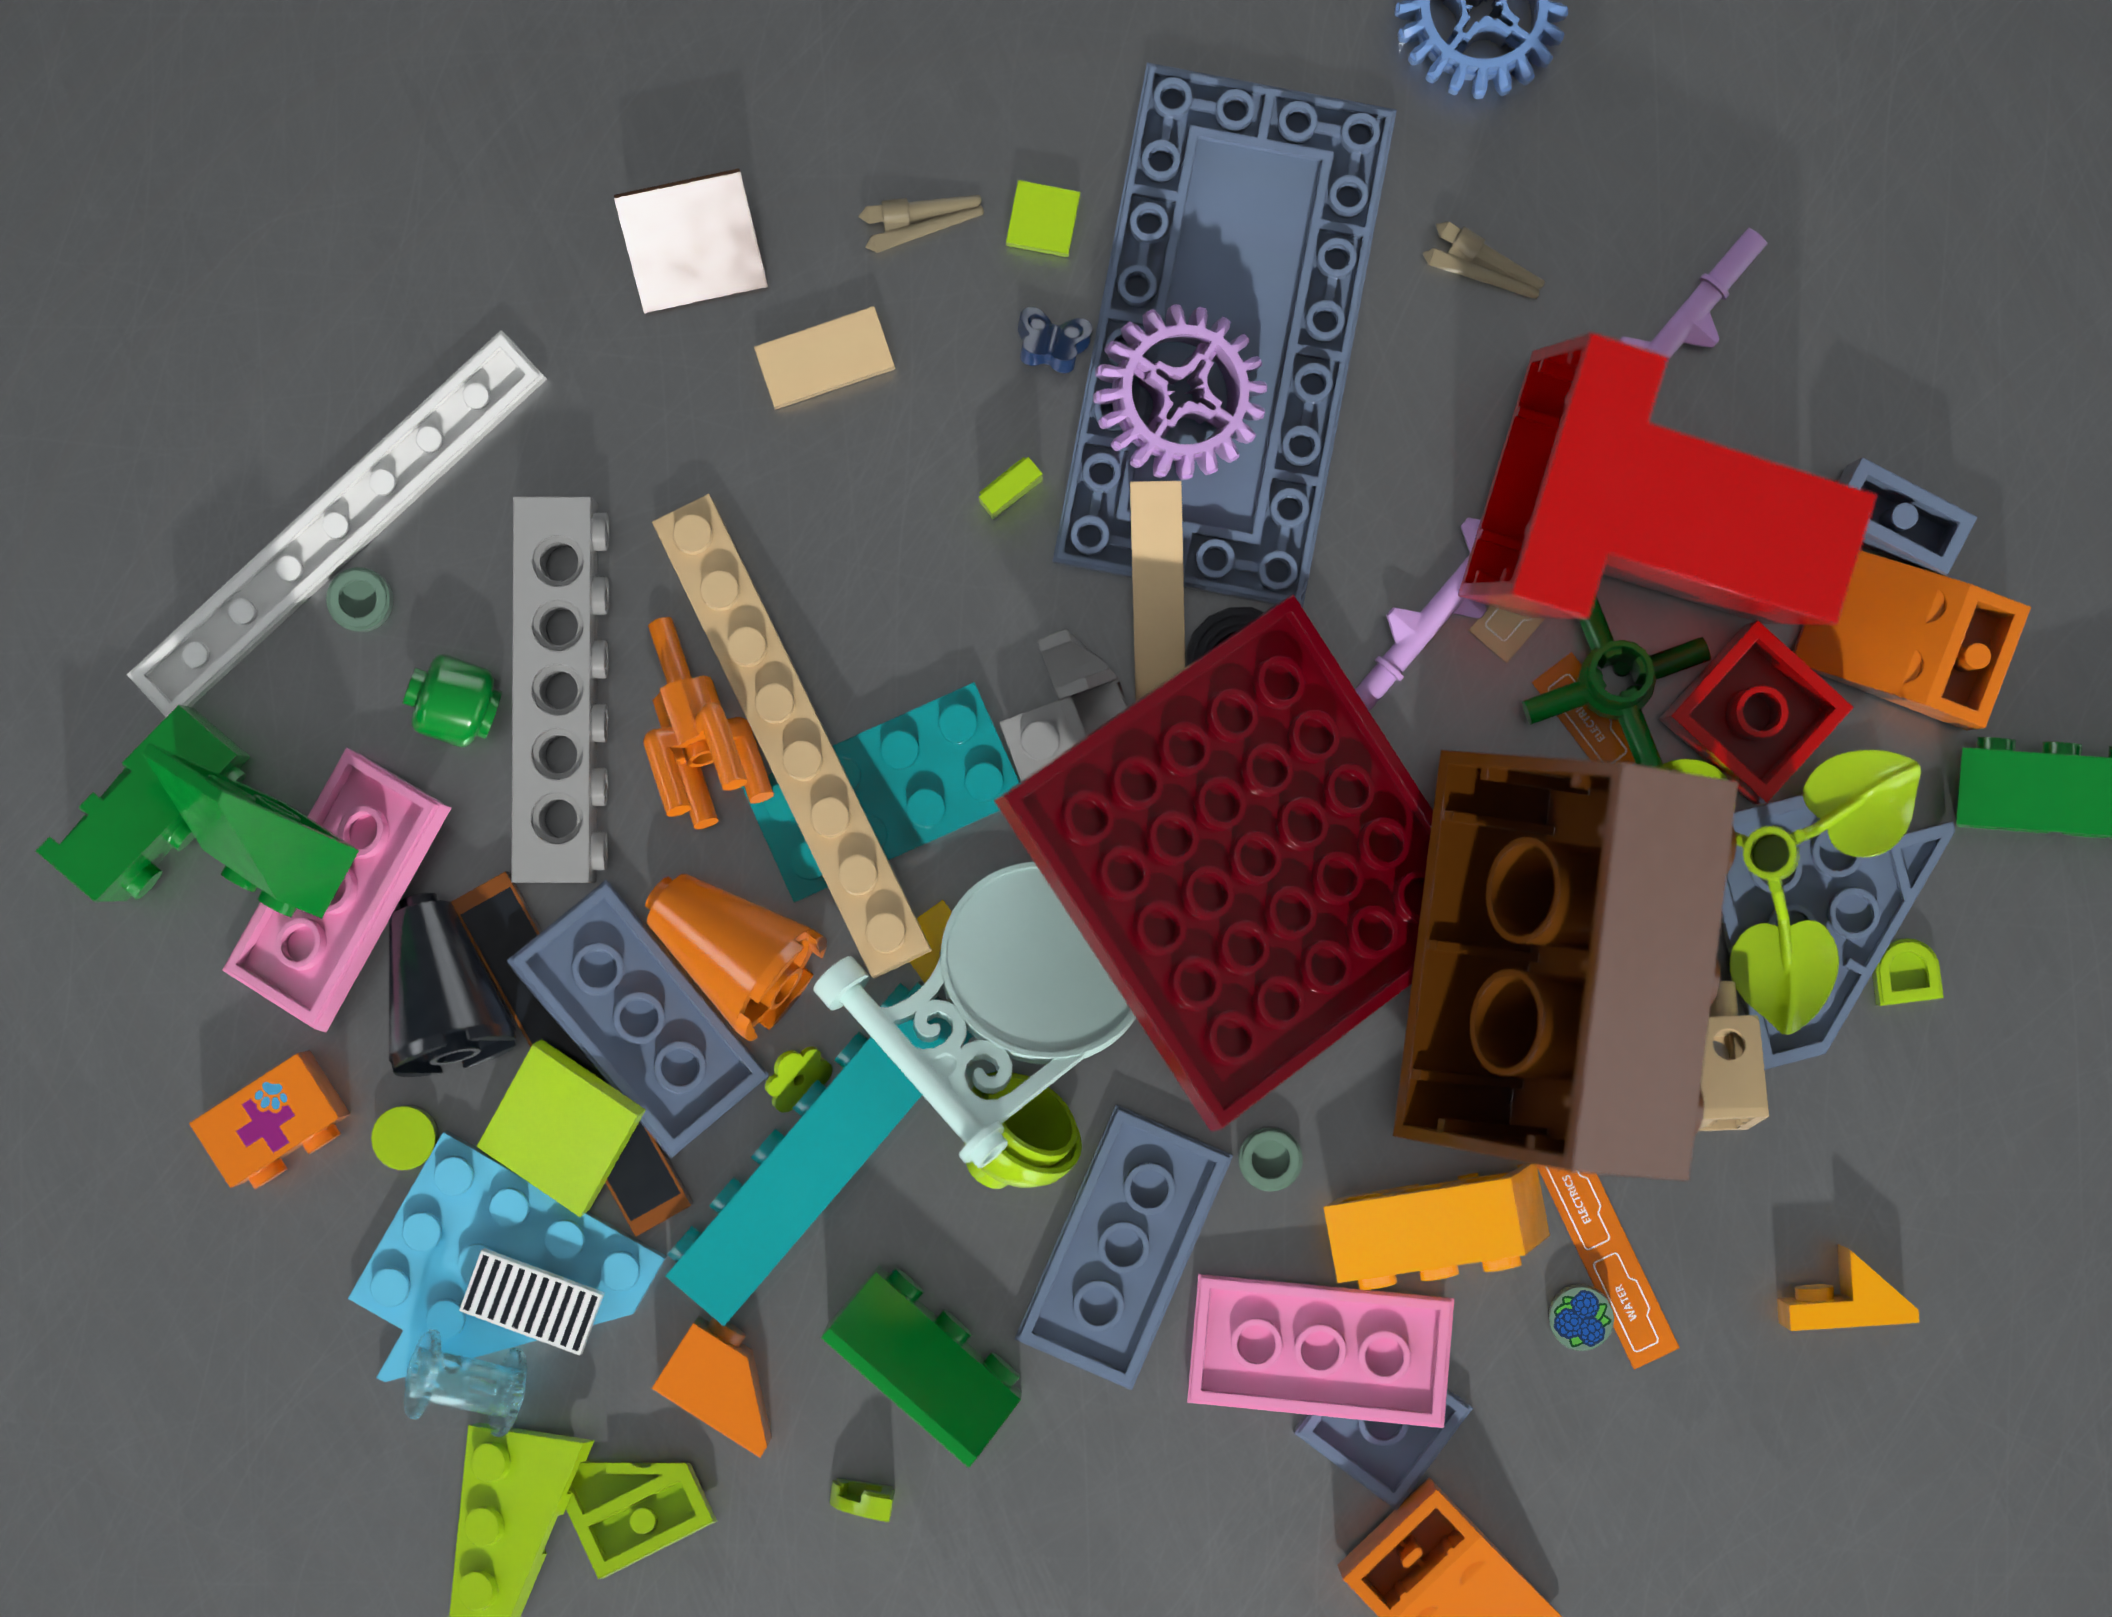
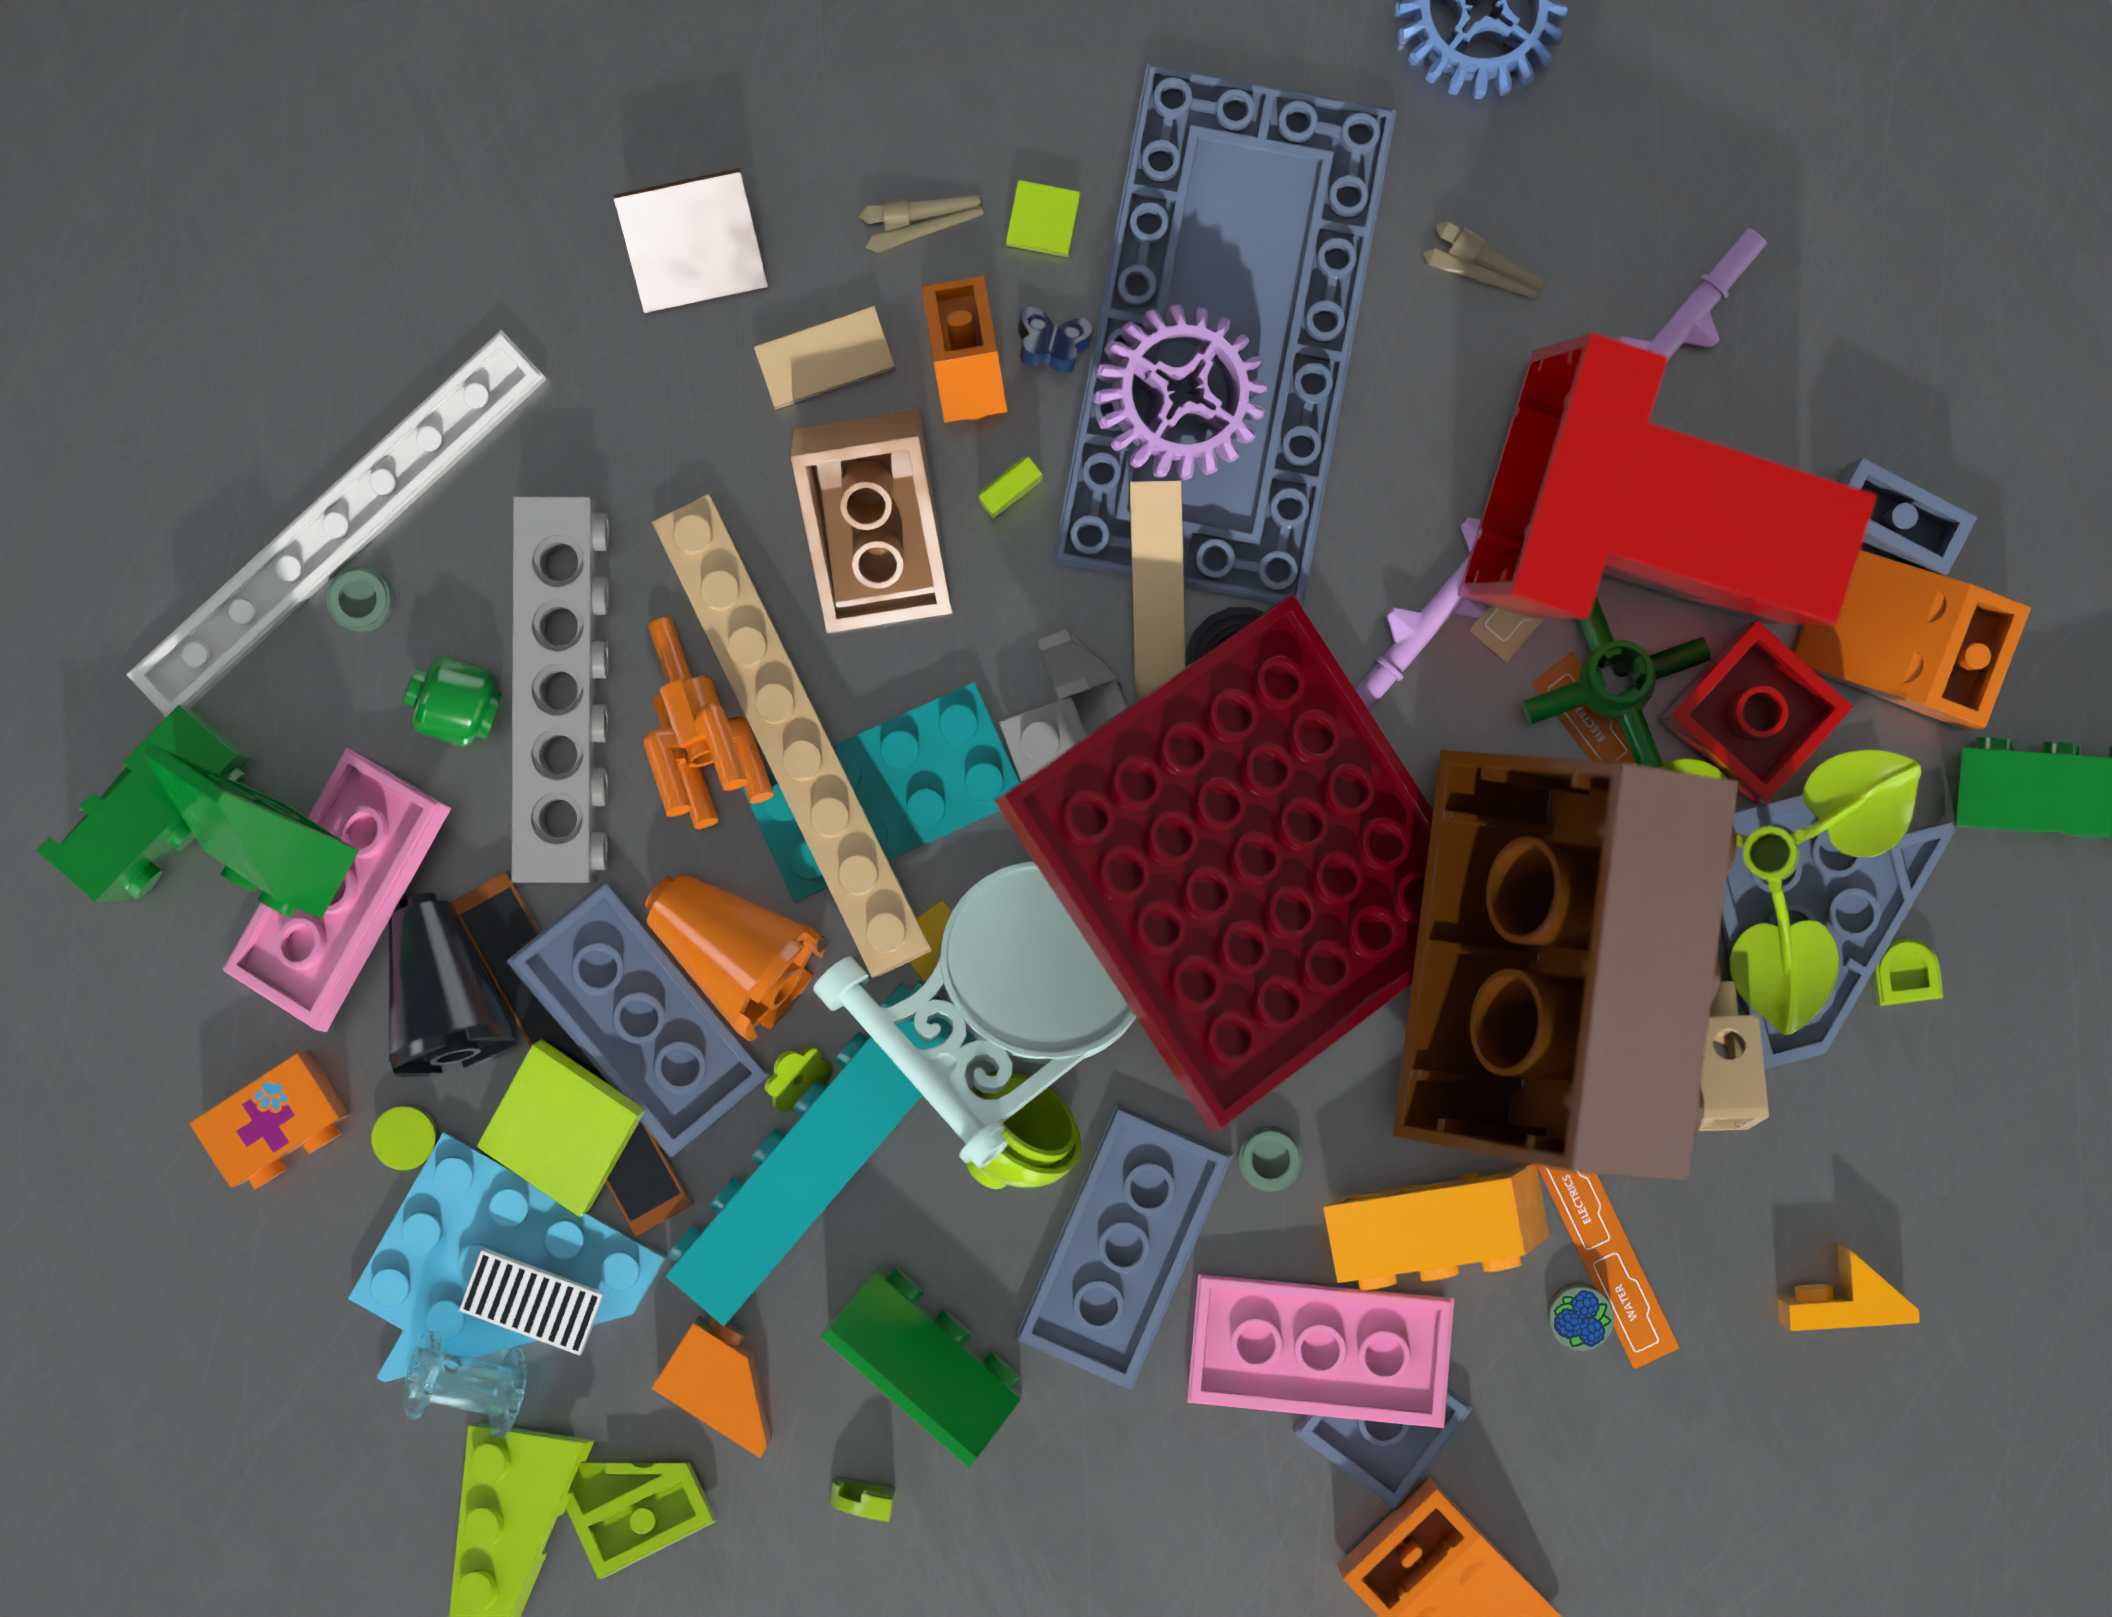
none -> medium nougat slope [790,409,952,633]
none -> orange slope [922,275,1007,423]

